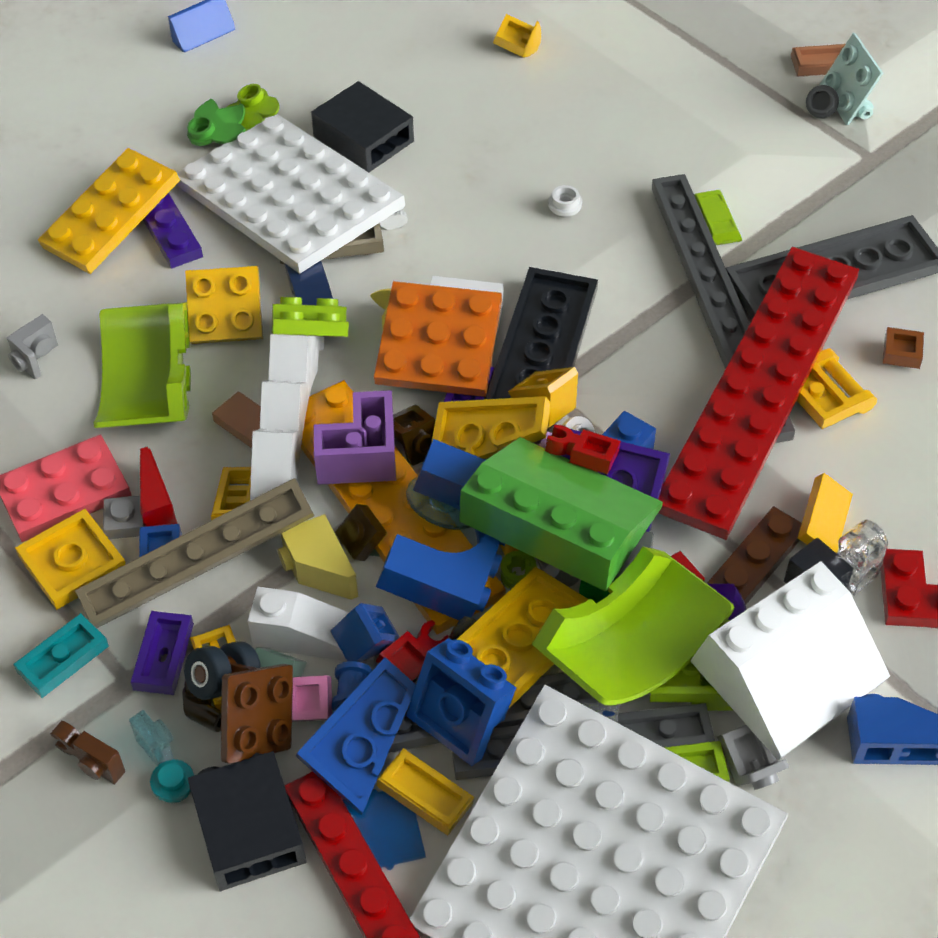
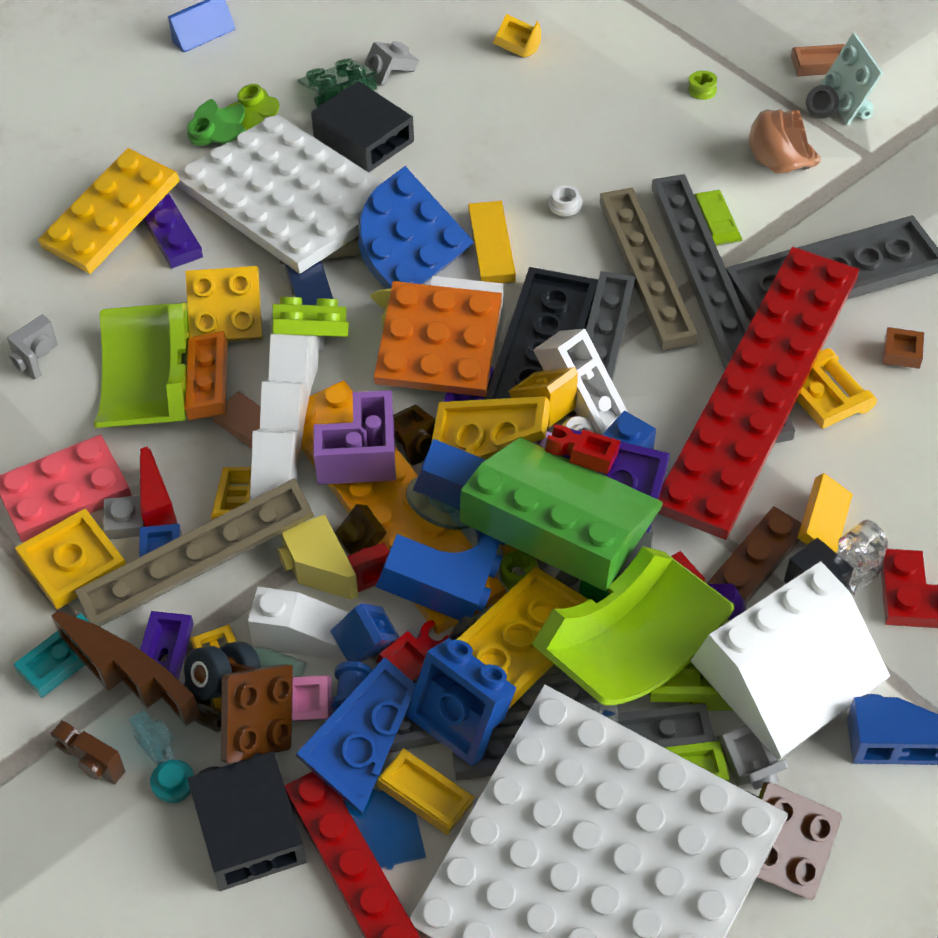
none -> reddish brown slope [51,611,200,726]
none -> orange plate [185,331,228,420]
none -> clear green hinge [297,58,377,107]
none -> red plate [347,542,389,592]
none -> blue plate [358,166,474,289]
none -> light grey bracket [363,41,419,85]
none -> yellow tile [468,201,516,283]
none -> white slope [533,329,627,435]
none -> dark grey plate [586,271,636,382]
none -> dark tan plate [600,187,698,351]
none -> lime bush [688,70,717,100]
none -> plate [746,782,842,900]
none -> nougat helmet [749,109,821,174]

